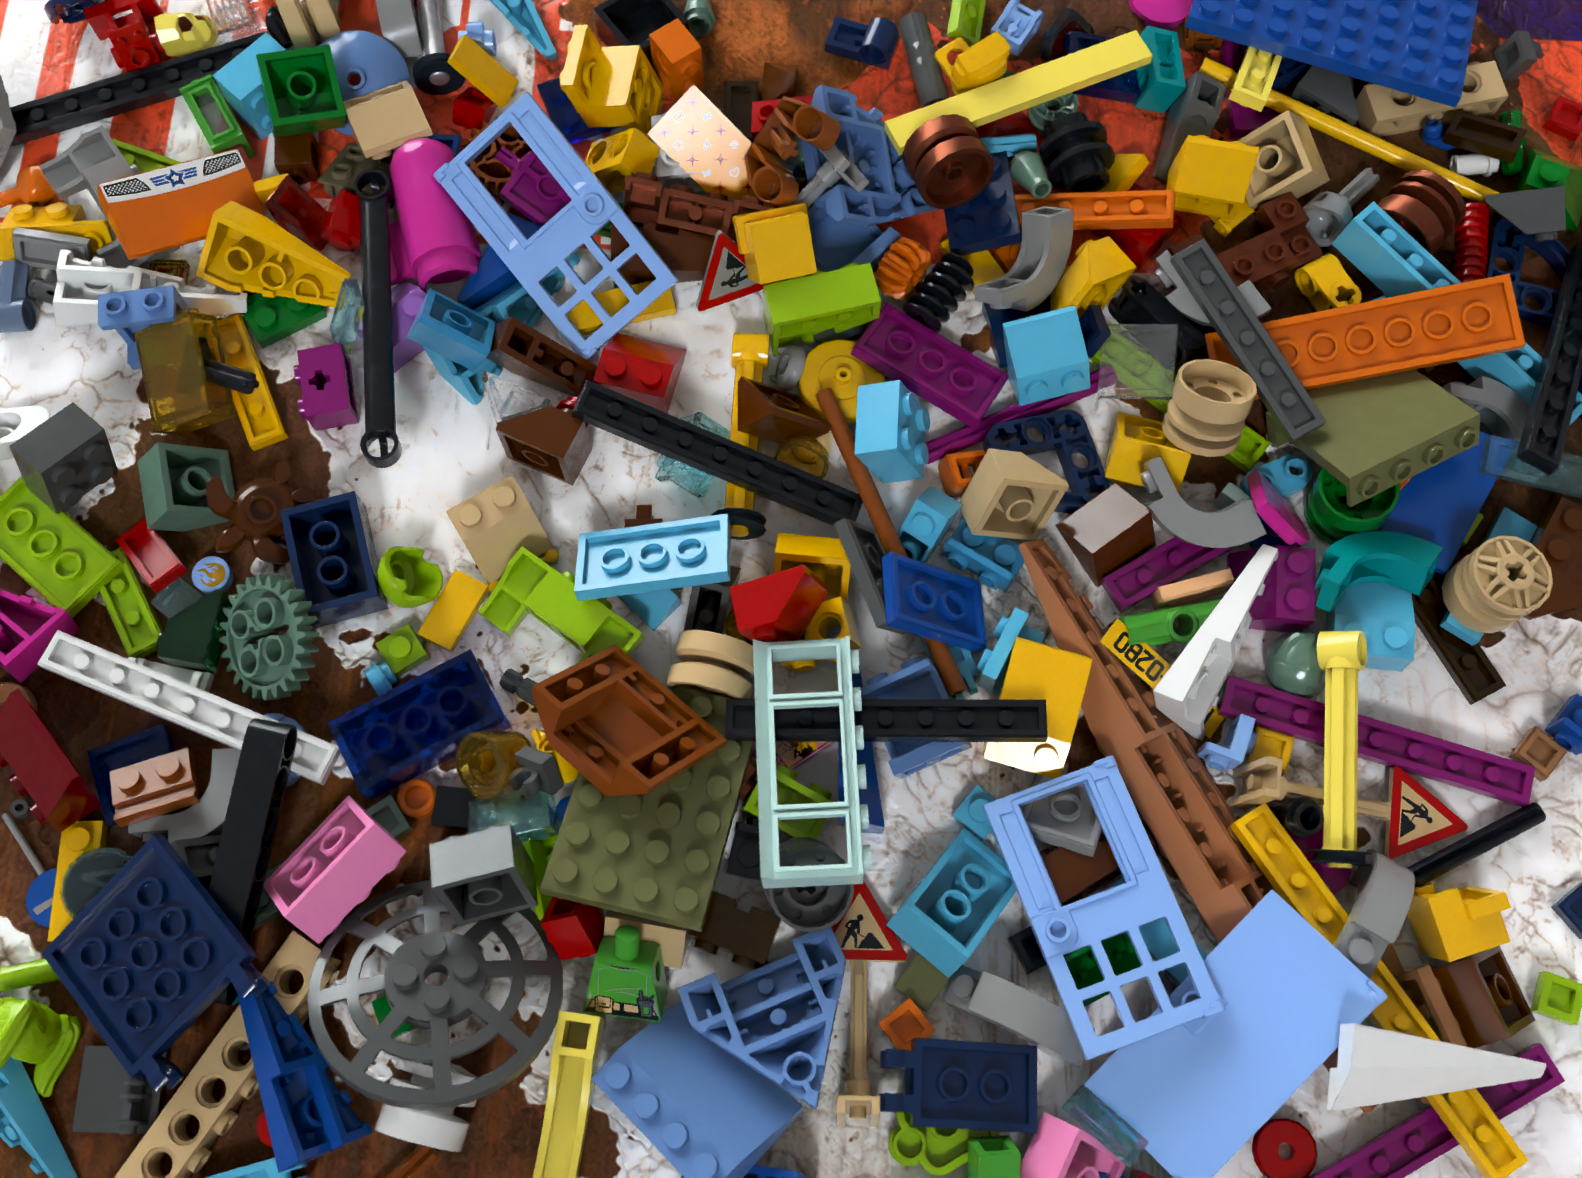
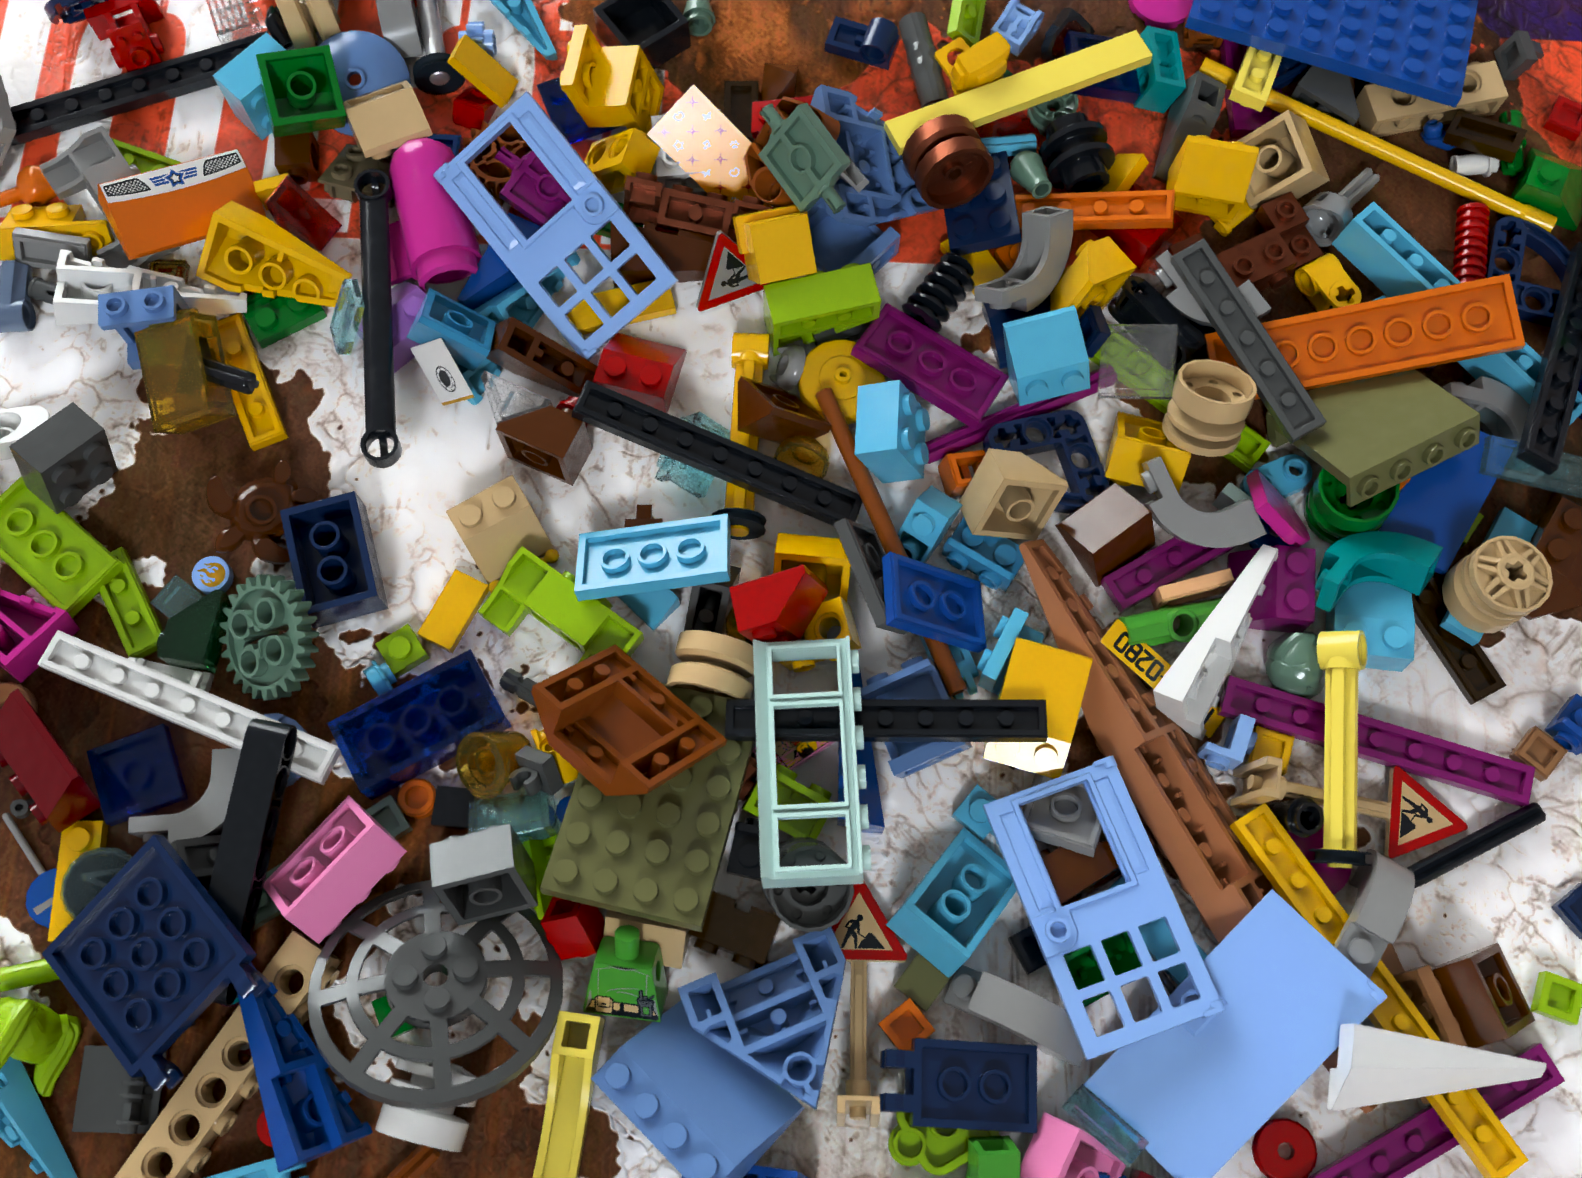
plate [110,747,200,828] -> none
red tile [115,518,188,593] -> none
sand green slope [137,442,235,532] -> none
light yellow rock [154,12,219,57] -> none
bright green window [179,74,256,158] -> none
magenta brick [294,343,359,431] -> none
red brick [319,189,360,253] -> none
lime hair [377,546,443,608] -> none
orange brick [649,18,705,103] -> none
orange gear [874,237,931,301] -> none
copper wheel [1377,170,1466,255] -> none
yellow plate [1407,883,1511,962] -> none
dark grey slope [1486,186,1566,242] -> none
none -> white sticker [410,338,475,406]
none -> sand green plate [758,103,851,214]

